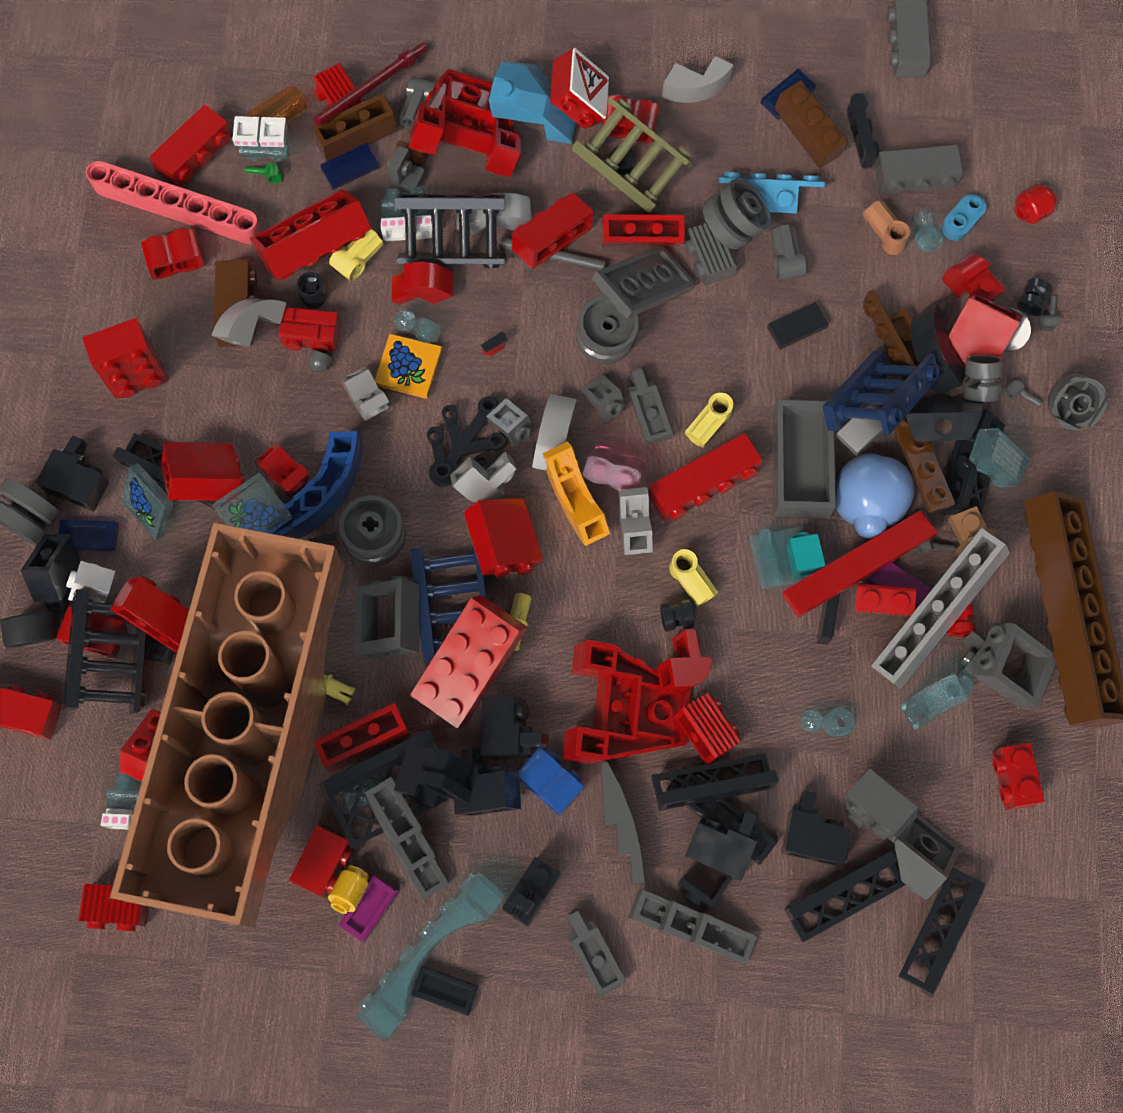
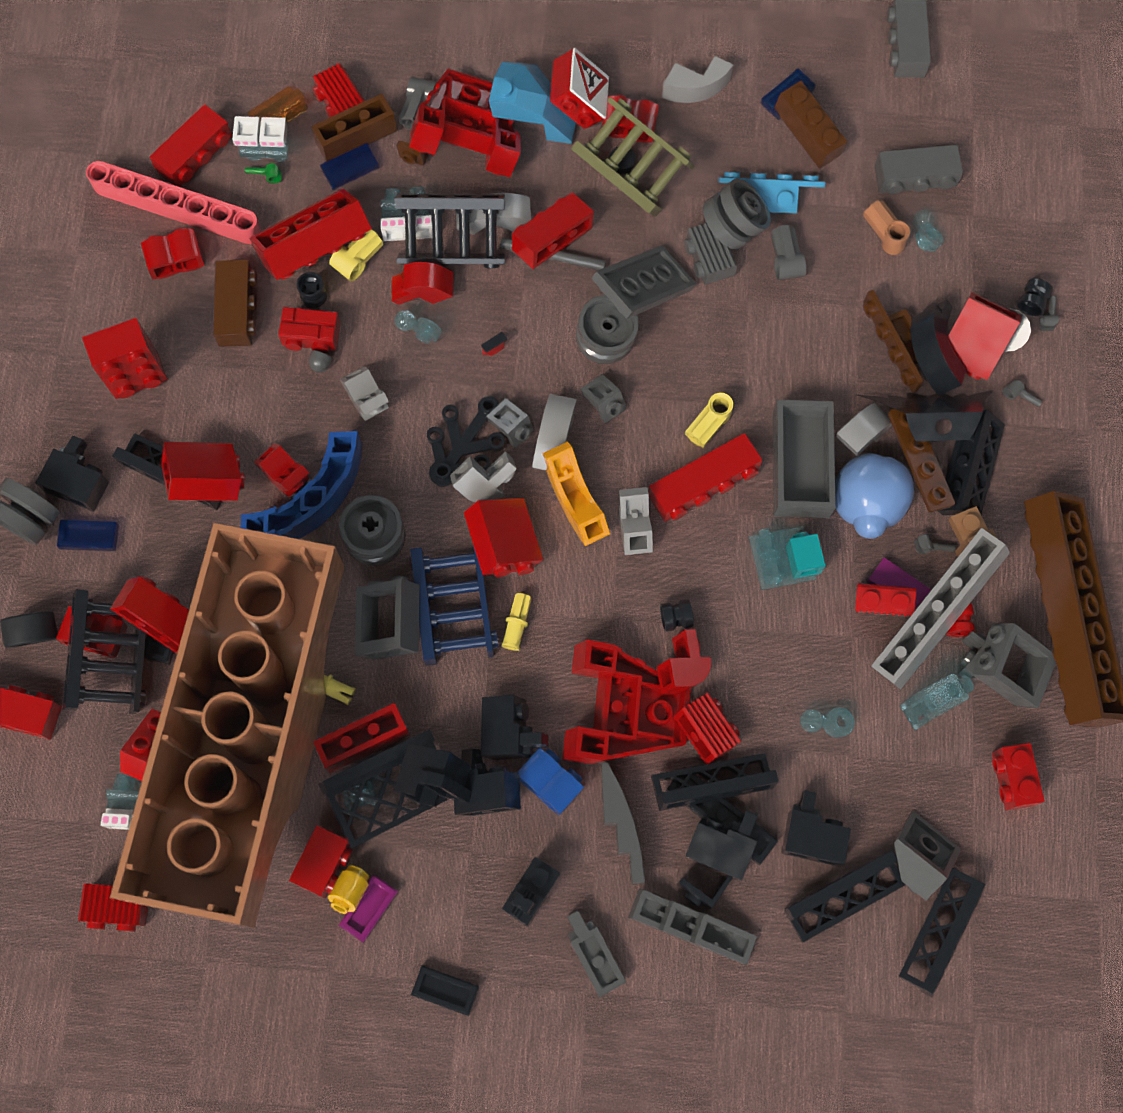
black hinge [21,534,81,613] -> none
white brick [66,561,115,603] -> none
clear light blue tile [121,463,173,540] -> none
light grey brick [211,298,286,347] -> none
clear light blue tile [212,472,293,534] -> none
black piece [308,533,339,548] -> none
dark red bar [313,42,428,126] -> none
clear light blue arch [356,872,507,1042] -> none
dark grey slope [364,777,449,901] -> none
light orange tile [375,334,442,399] -> none
dark grey bracket [388,146,425,192] -> none
brick [410,595,529,729] -> none
clear pink brick [582,446,646,491] -> none
red brick [601,214,684,246] -> none
dark grey hinge [628,369,673,446] -> none
light yellow piece [669,549,718,607] -> none
black tile [767,302,829,350] -> none
red tile [782,511,938,618] -> none
black tile [816,594,840,645] -> none
dark blue fence [822,351,940,436] -> none
dark grey brick [846,769,918,843] -> none
black hinge [847,92,879,169] -> none
dark azure plate [941,194,986,241] -> none
red brick [941,254,1006,301] -> none
dark grey wheel [963,355,1003,402] -> none
clear light blue brick [969,428,1030,488] -> none
red head [1015,185,1057,224] -> none
dark grey cylinder [1048,373,1108,431] -> none

